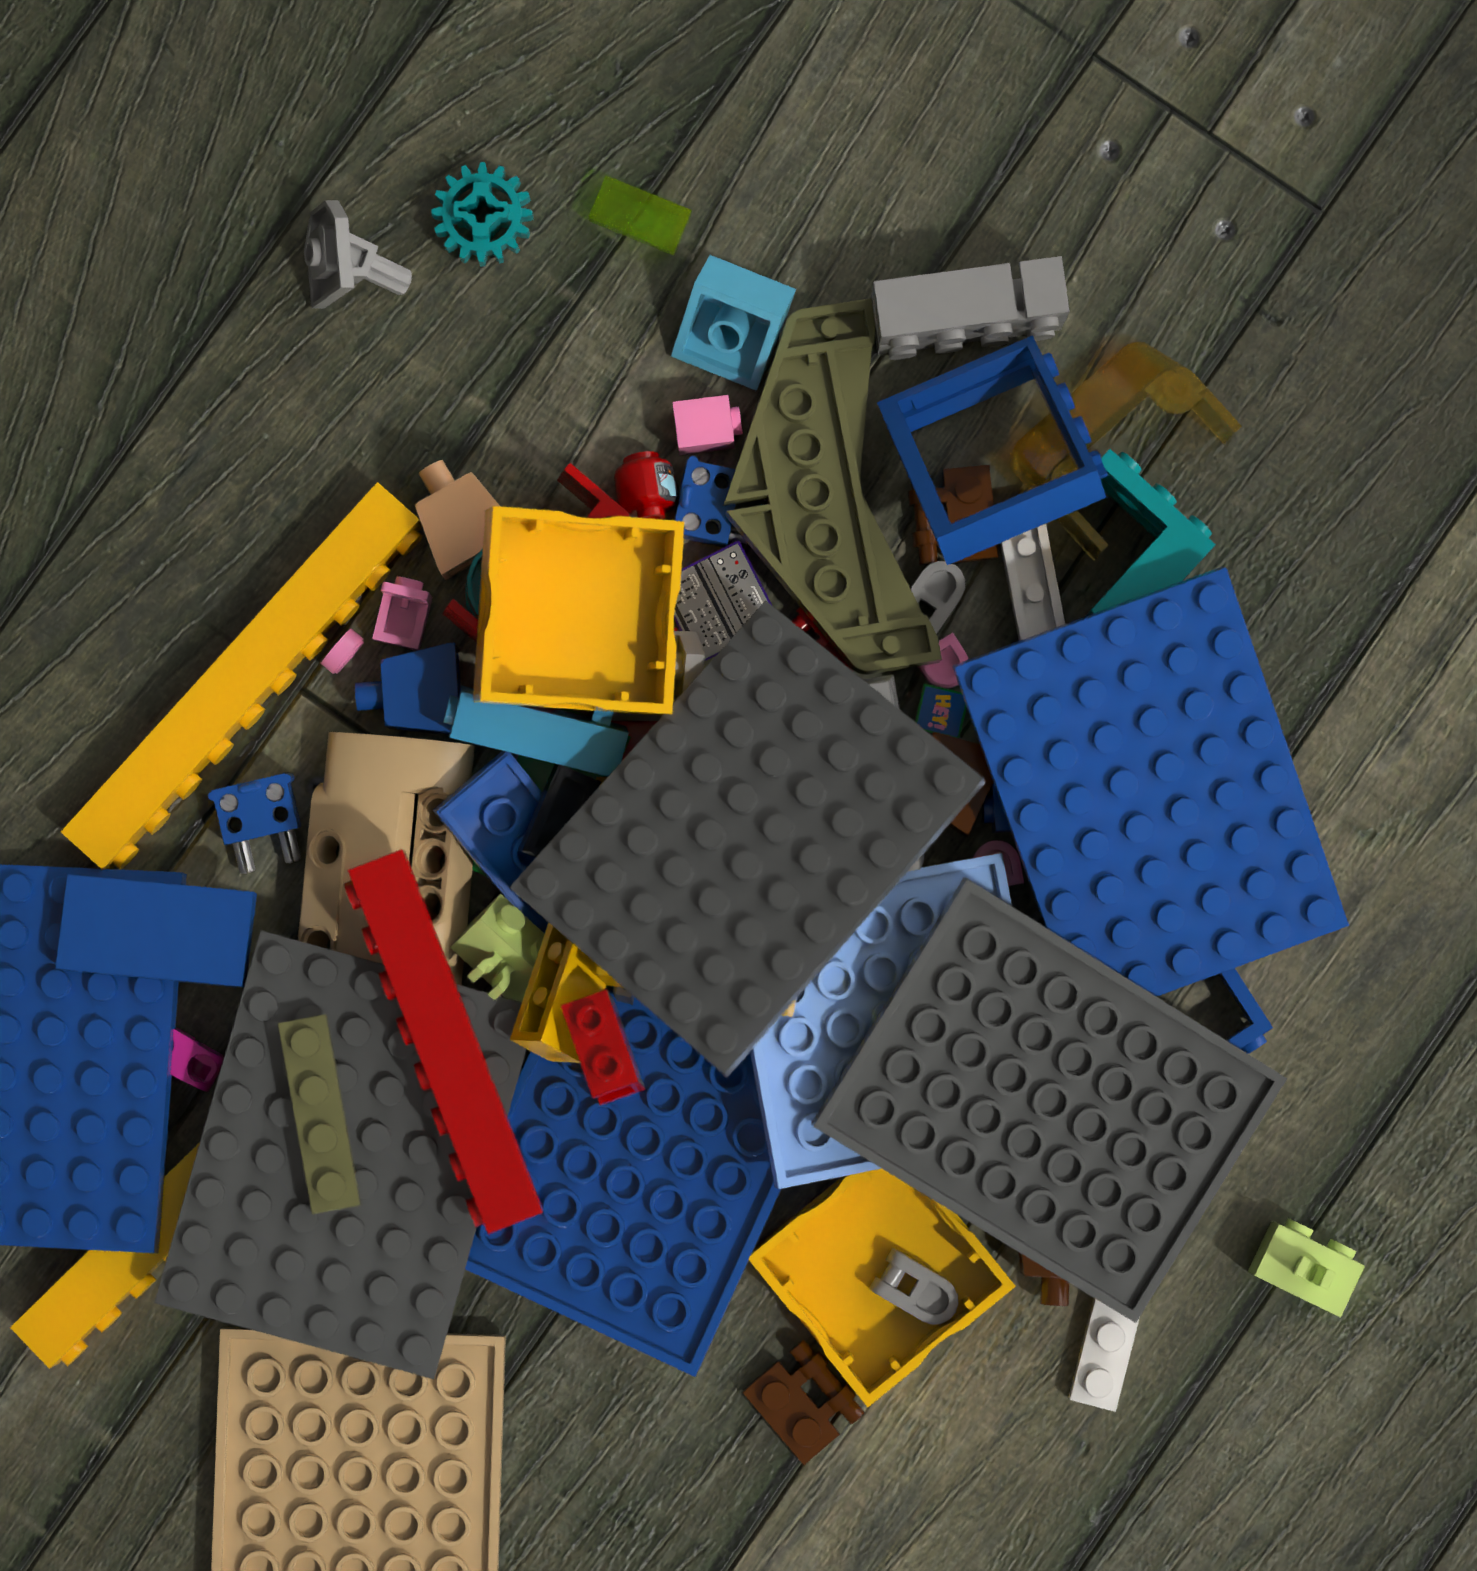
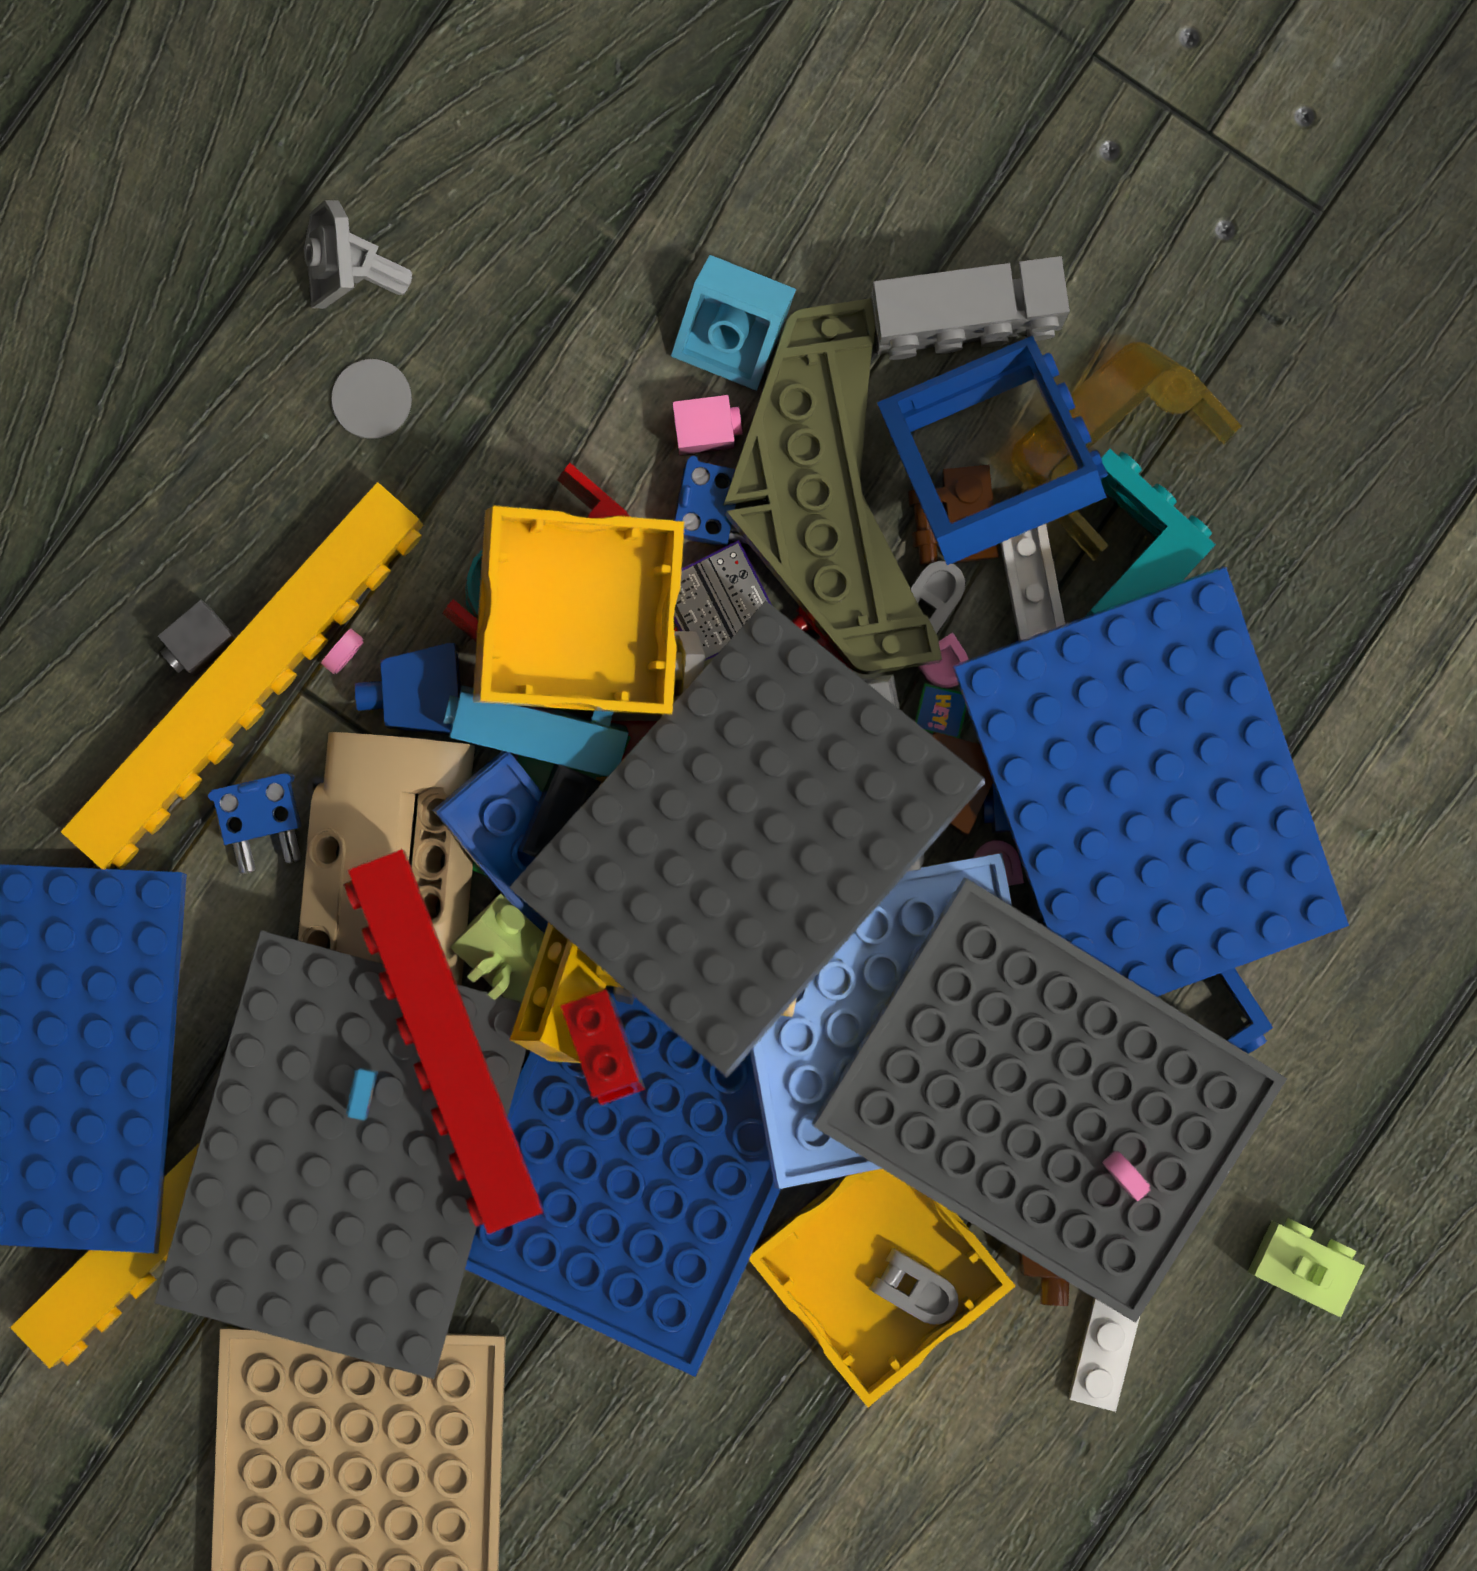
blue tile [55,874,257,988] -> none
dark pink leg [171,1027,225,1092] -> none
olive plate [278,1014,361,1215] -> none
bright pink bracket [372,576,432,651] -> none
light nougat torso [415,460,500,580] -> none
teal gear [431,162,534,267] -> none
clear neon green plate [588,175,692,256] -> none
red head [614,451,679,520] -> none
reddish brown plate [742,1340,865,1465] -> none
none -> flat silver brick [158,600,236,676]
none -> light grey piece [332,359,412,439]
none -> dark azure tile [346,1068,378,1120]
none -> bright pink tile [1102,1151,1150,1201]

